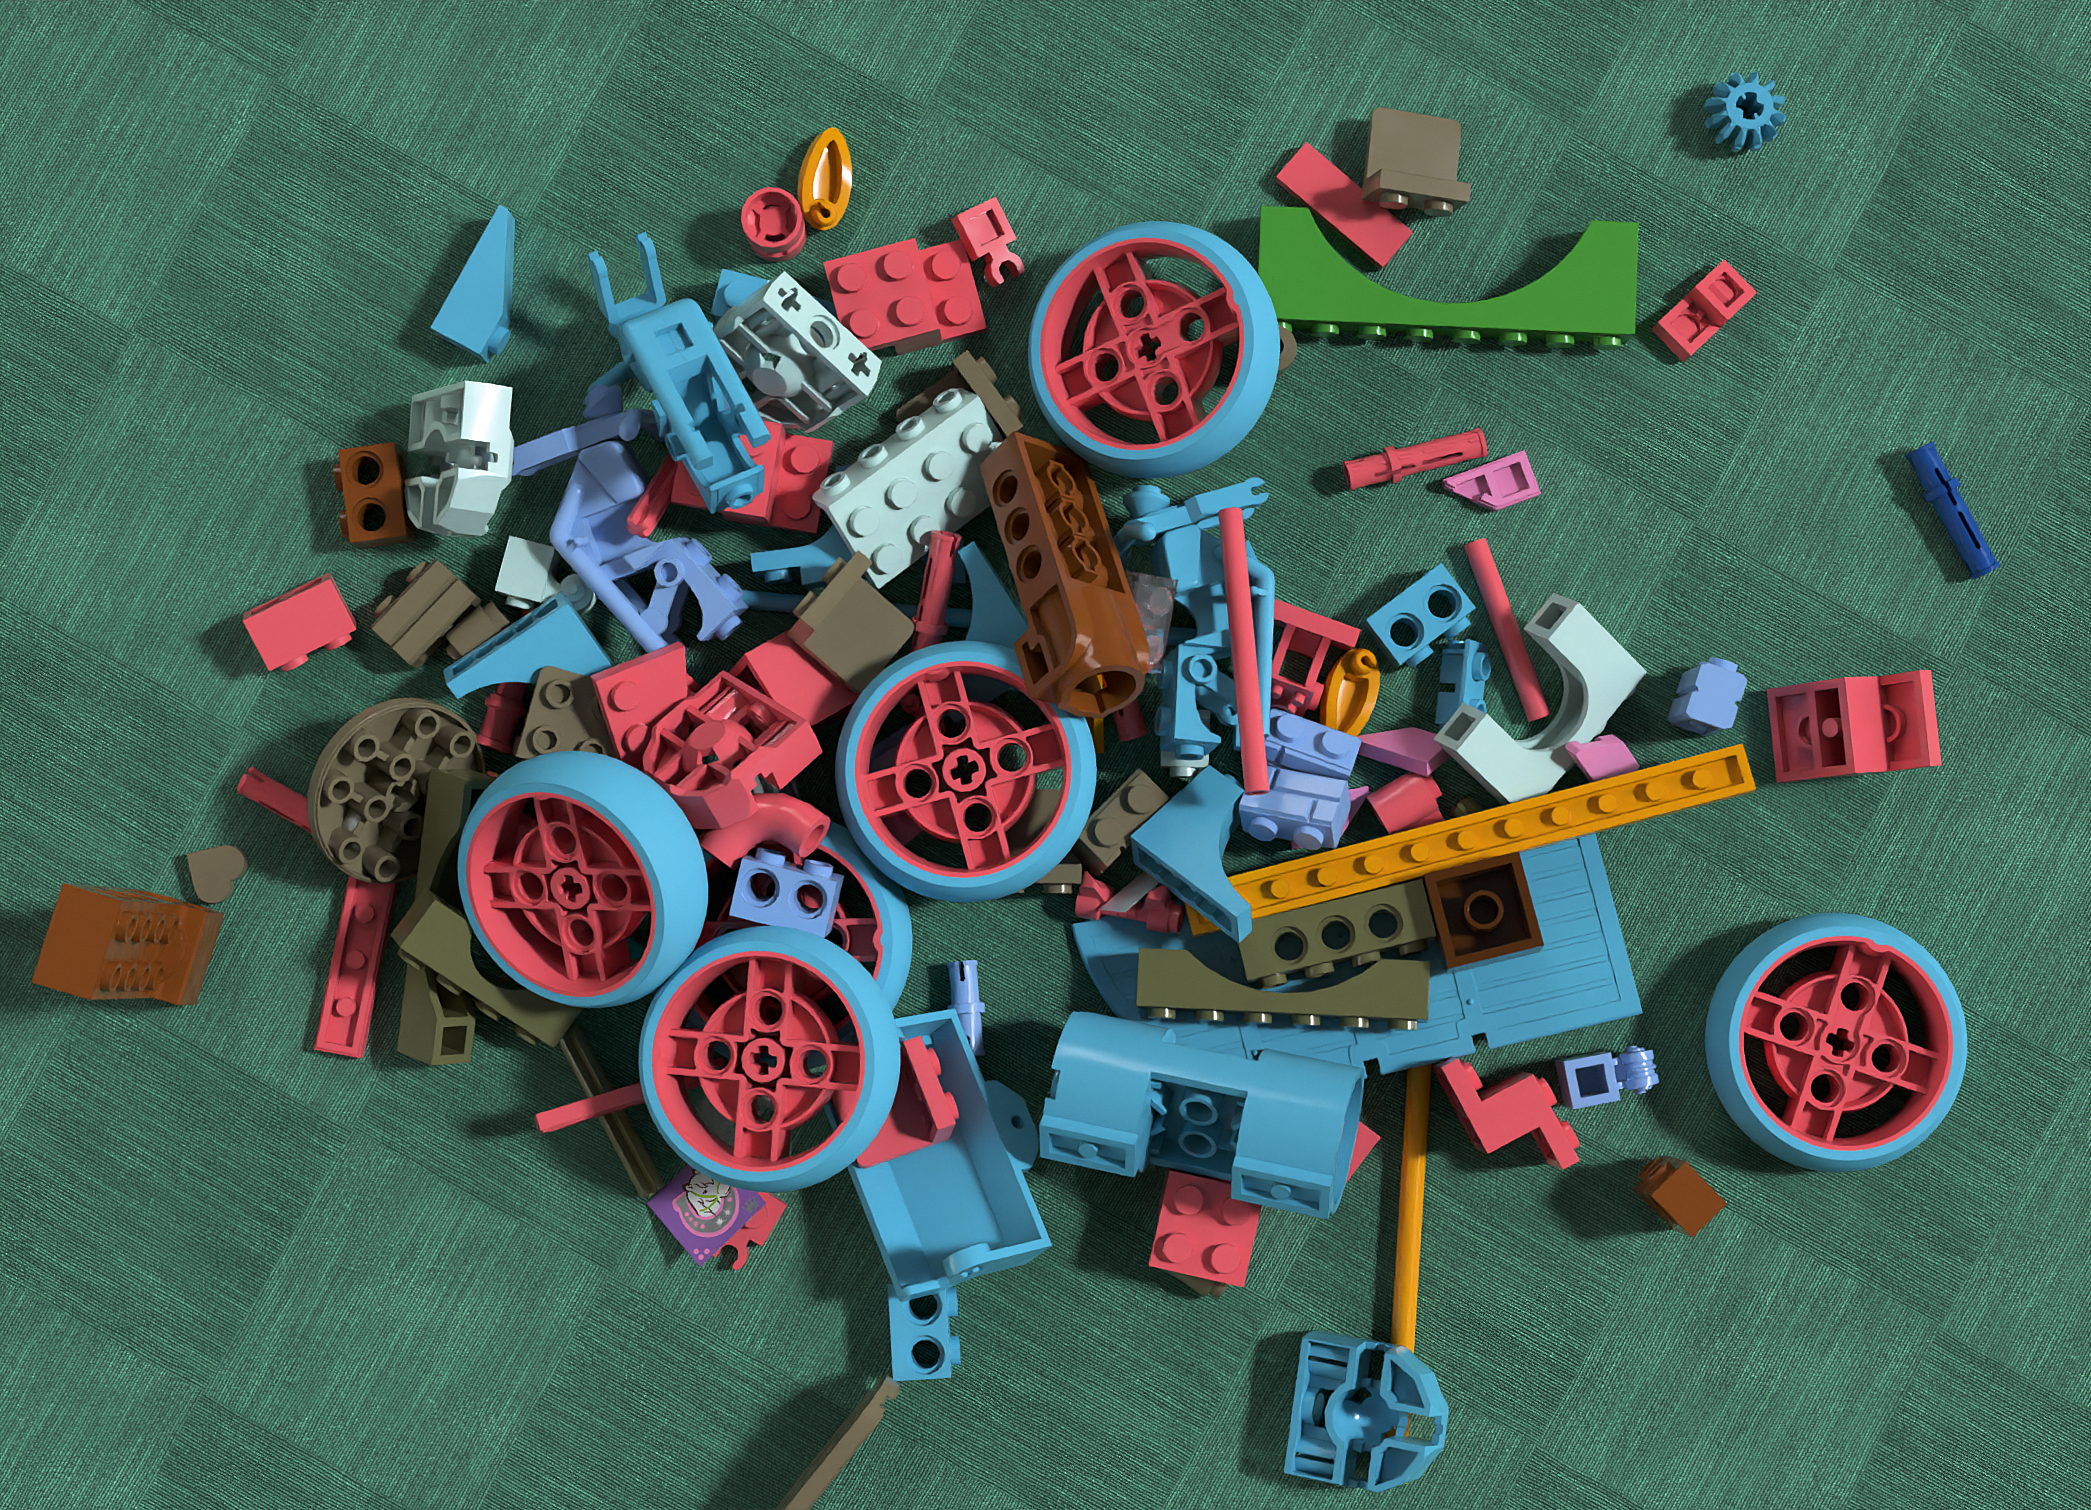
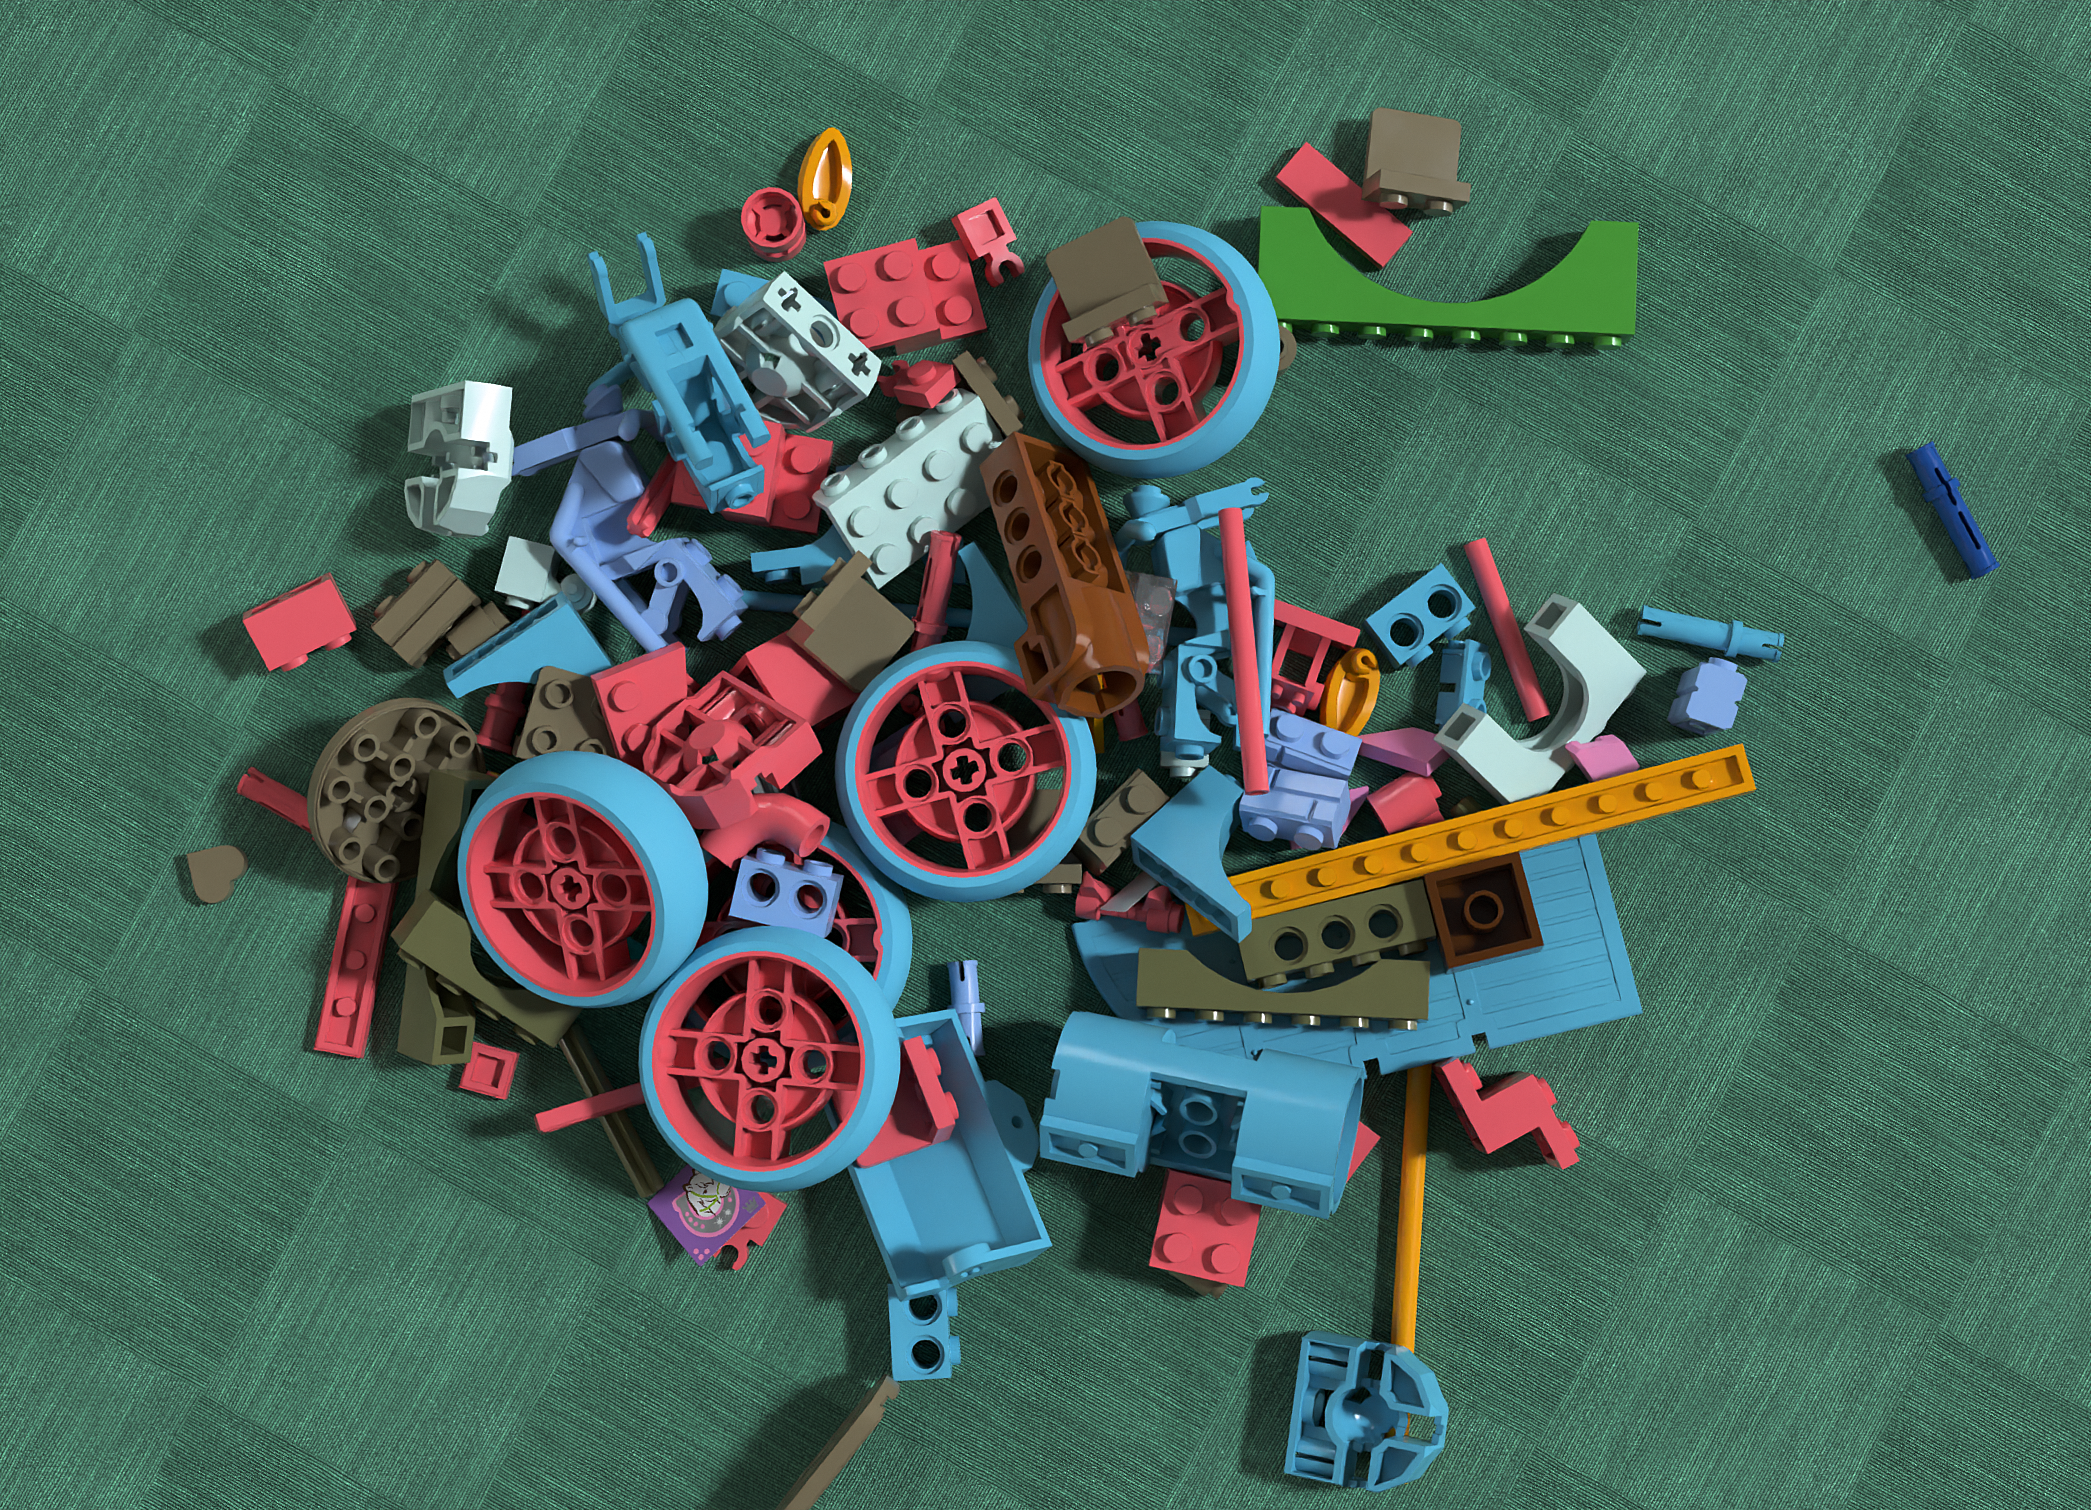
dark orange brick [31,883,225,1005] -> none
dark orange brick [333,442,416,549] -> none
medium azure slope [430,205,515,363] -> none
coral pin [1343,427,1487,491] -> none
bright pink tile [1441,450,1541,512] -> none
light blue brick [1554,1045,1659,1109] -> none
dark orange brick [1633,1155,1727,1238] -> none
coral slope [1651,259,1757,363] -> none
medium azure gear [1704,71,1786,153] -> none
coral wheel [1705,913,1967,1172] -> none
coral bracket [1767,670,1942,783] -> none
none -> coral tile [459,1041,520,1100]
none -> coral plate [877,359,961,409]
none -> dark tan bracket [1046,216,1170,348]
none -> medium azure pin [1636,605,1784,663]

